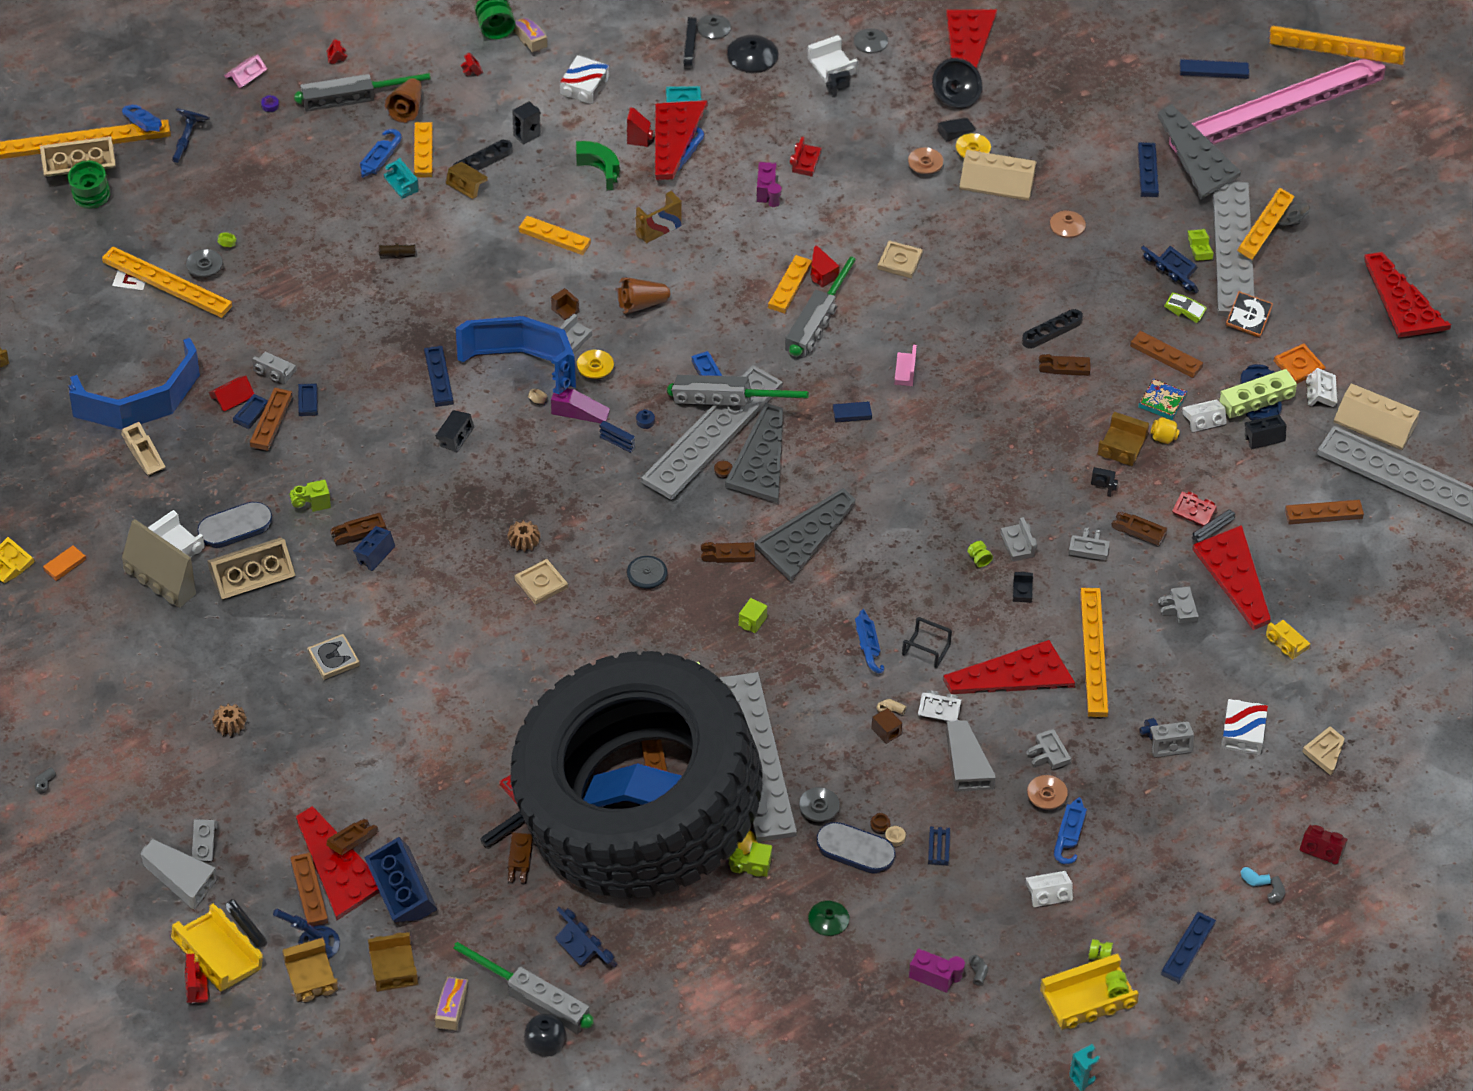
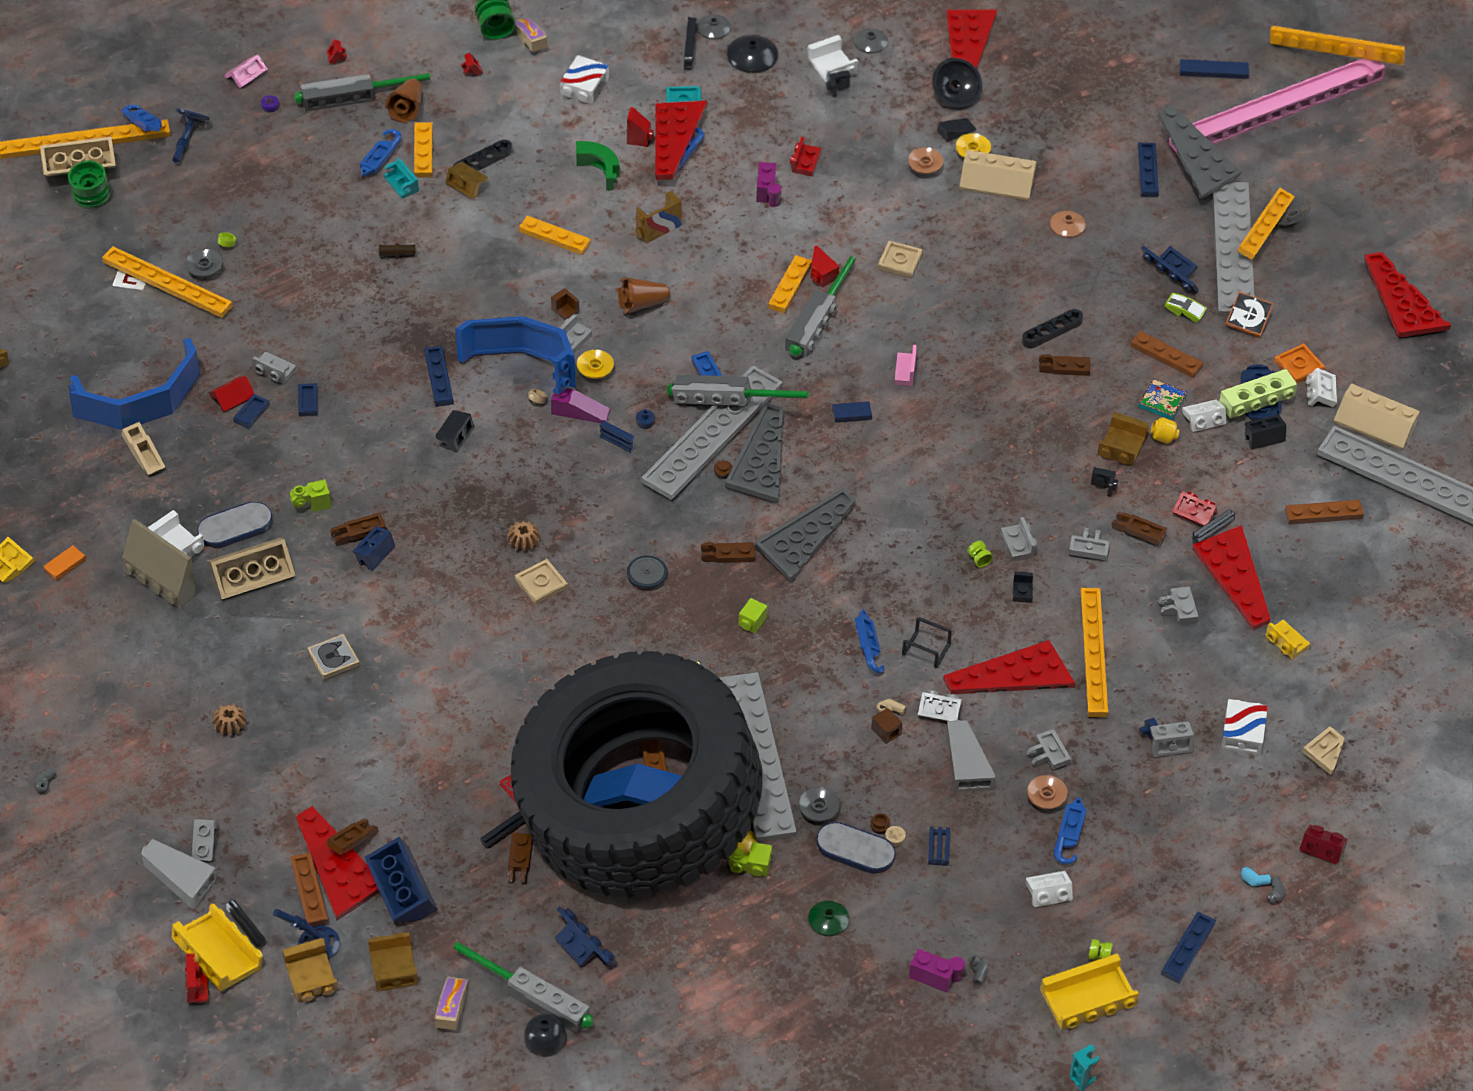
dark orange plate [250,388,292,451] -> none
black brick [512,101,541,145] -> none
lime wheel [1106,970,1129,999] -> none
lime slope [1187,229,1213,261] -> none

